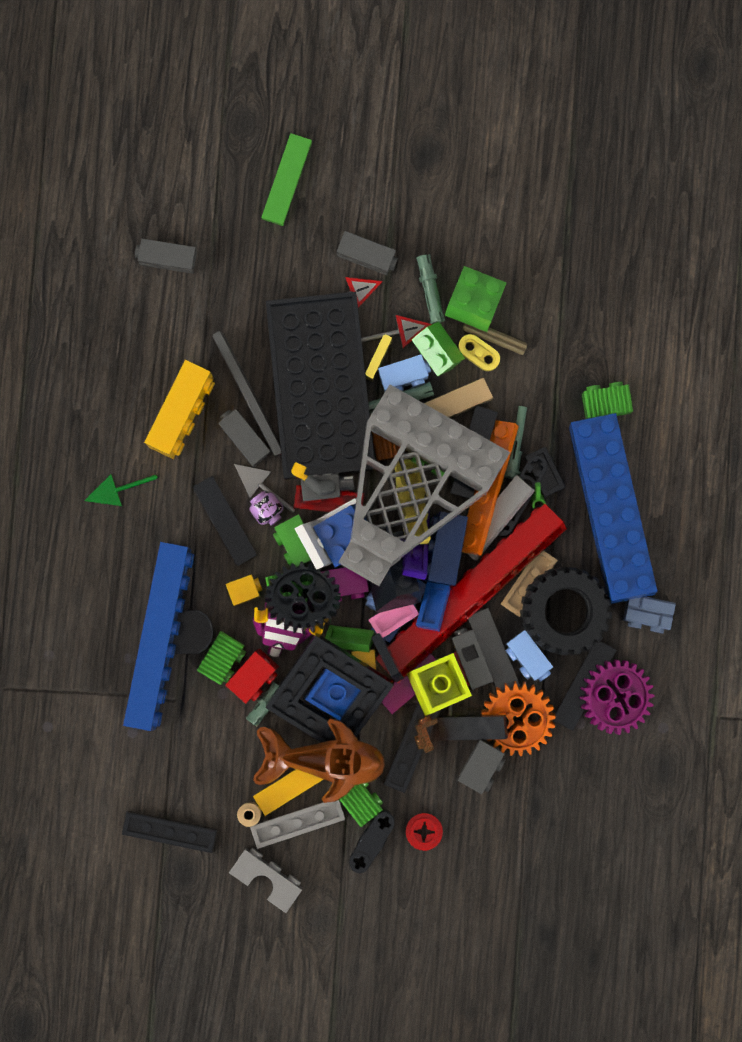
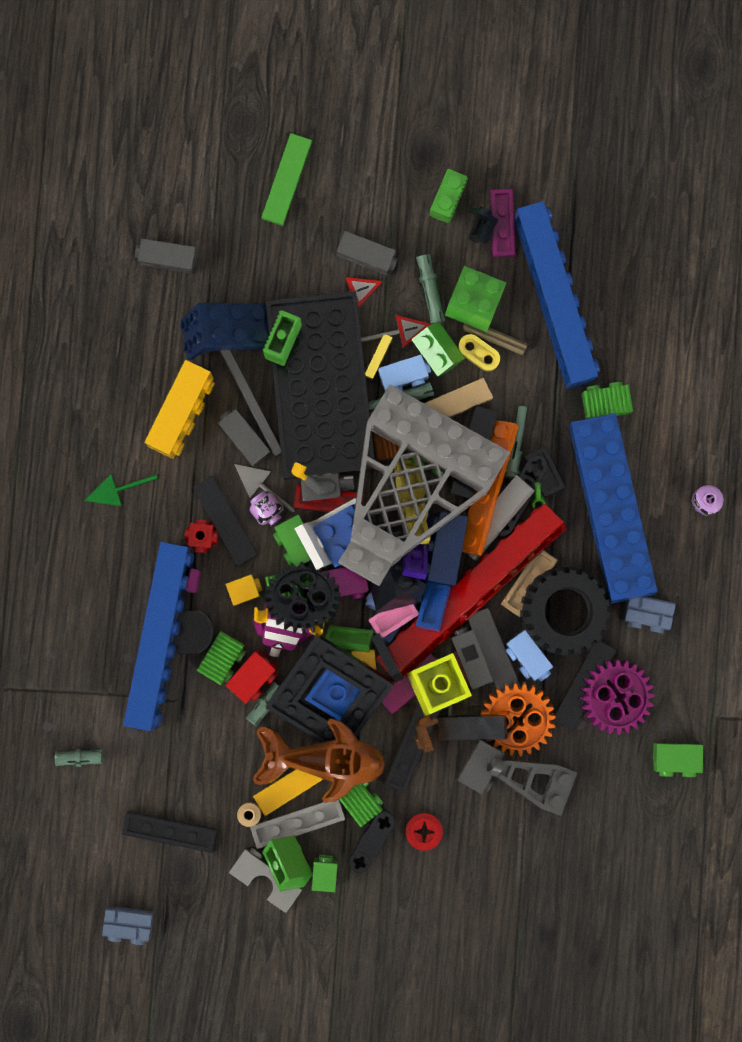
none -> sand green pin [55,748,103,767]
none -> sand blue brick [102,905,154,945]
none -> dark blue bracket [180,303,269,360]
none -> red brick [184,519,218,553]
none -> magenta tile [186,569,201,593]
none -> bright green brick [262,836,312,892]
none -> bright green brick [263,311,302,366]
none -> bright green brick [312,854,338,892]
none -> bright green brick [429,169,468,223]
none -> black bracket [468,206,498,244]
none -> dark grey plate [485,756,577,816]
none -> magenta tile [490,189,516,258]
none -> blue brick [514,201,600,390]
none -> bright green brick [653,743,703,777]
none -> lavender head [691,485,724,516]

